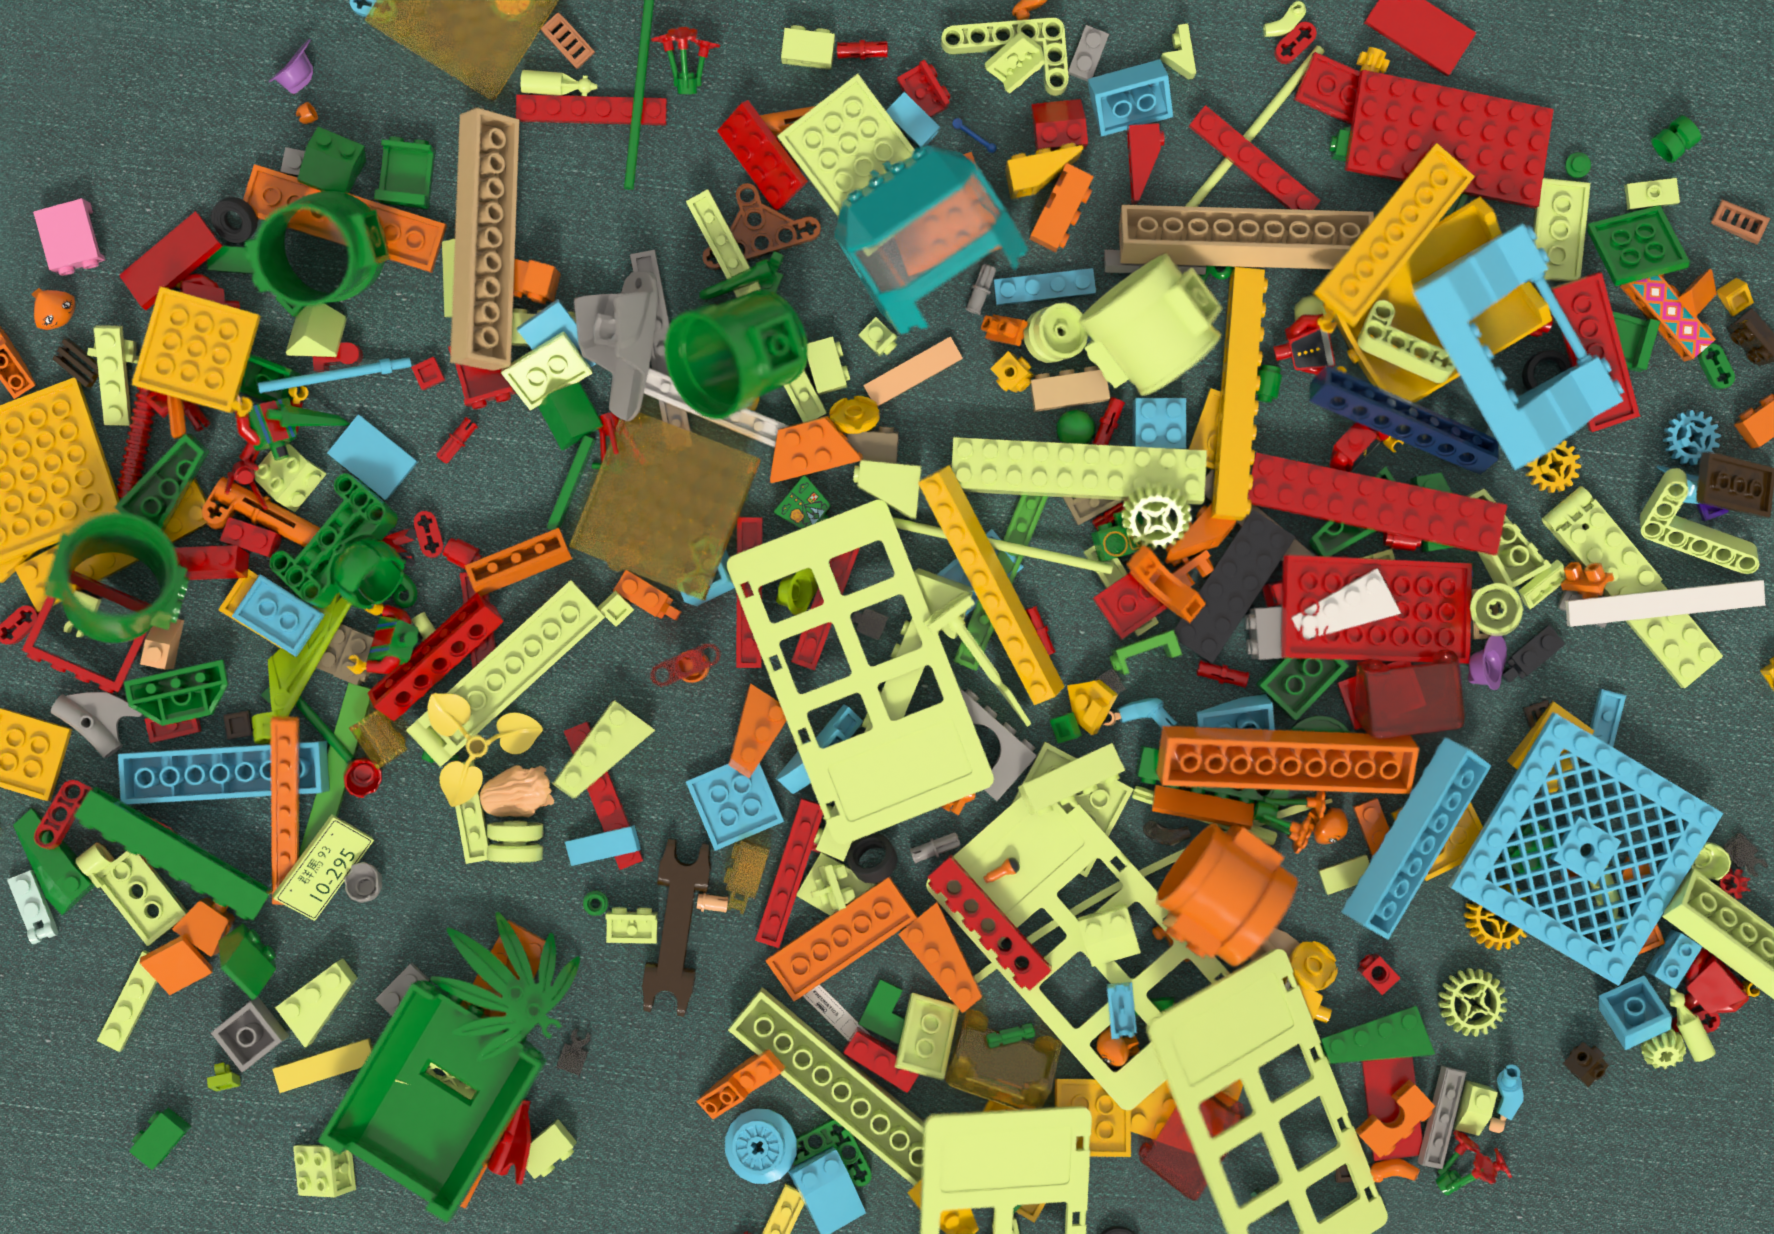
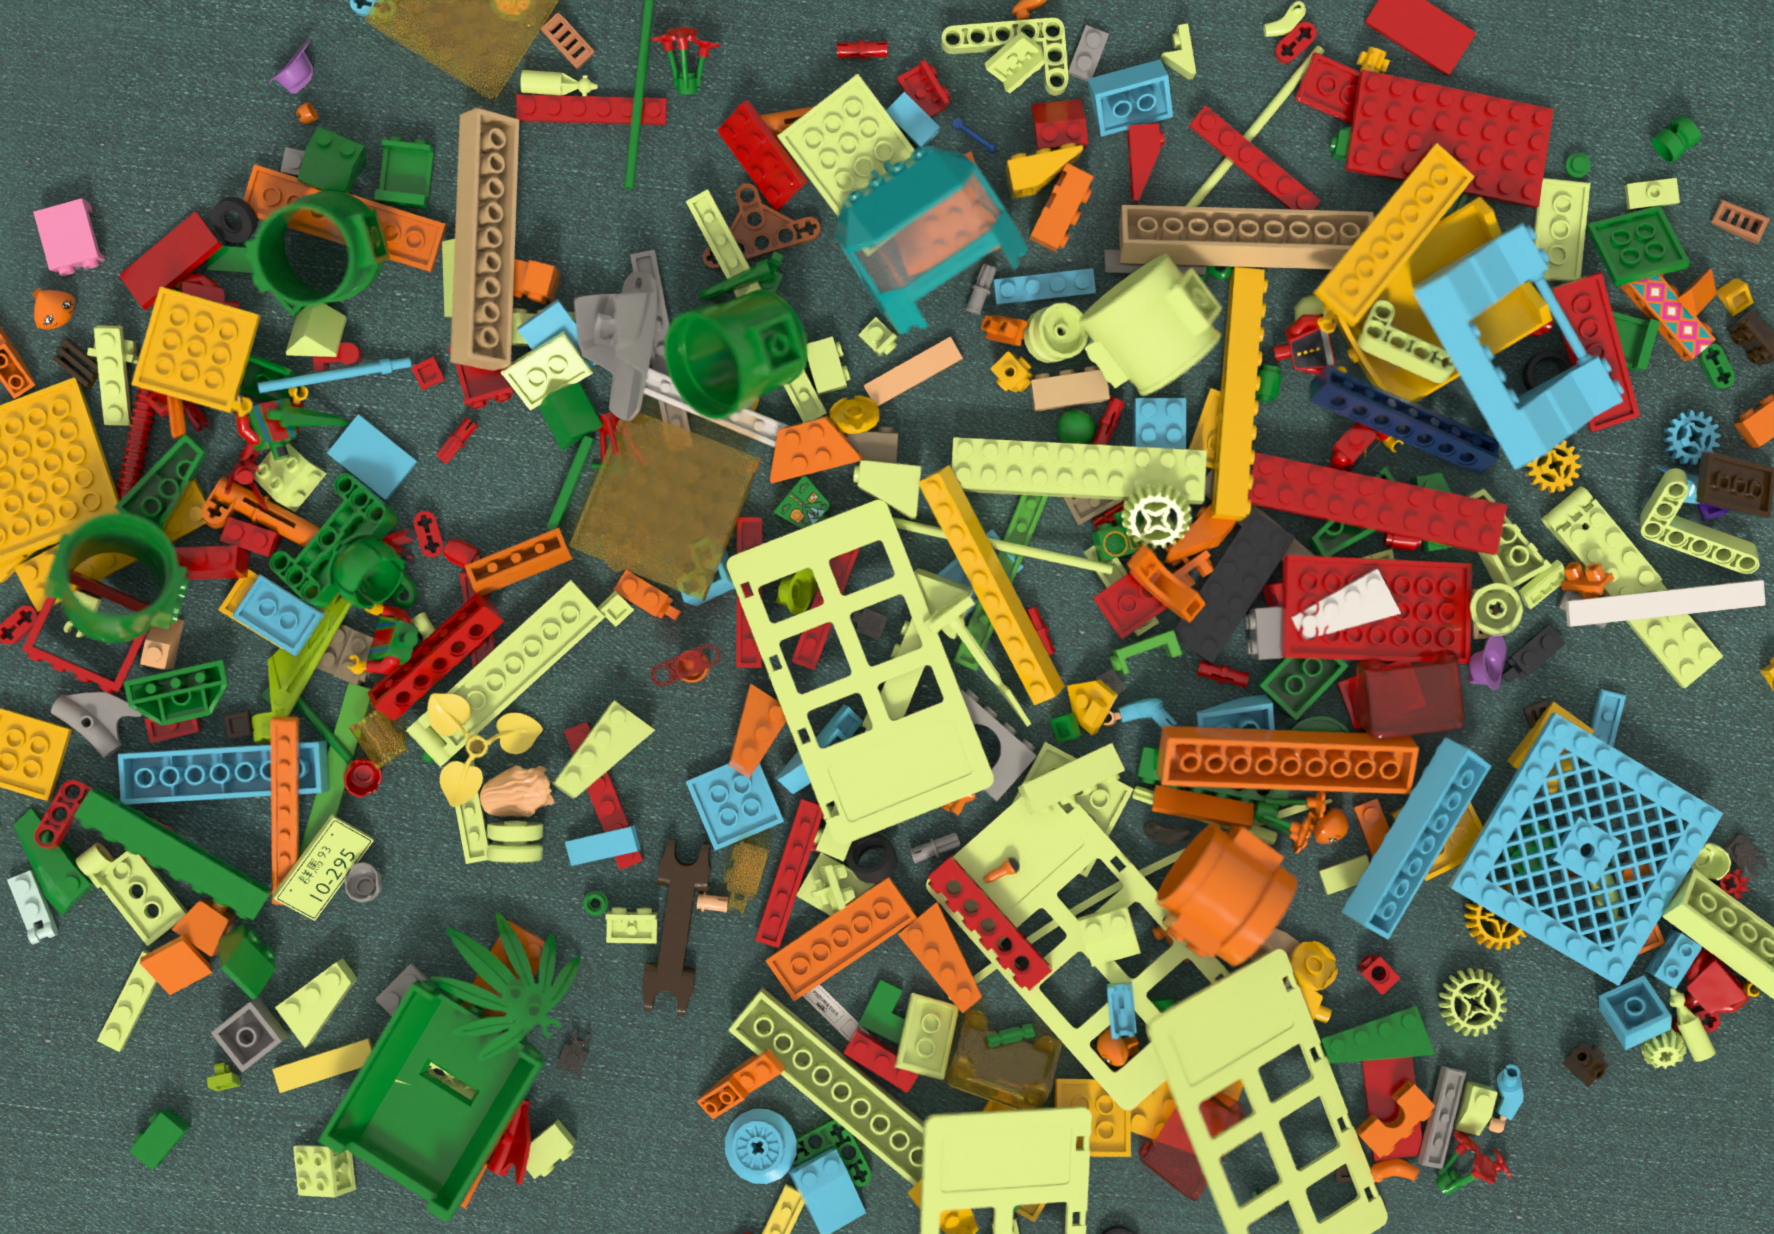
yellowish green brick [781,25,835,70] -> none

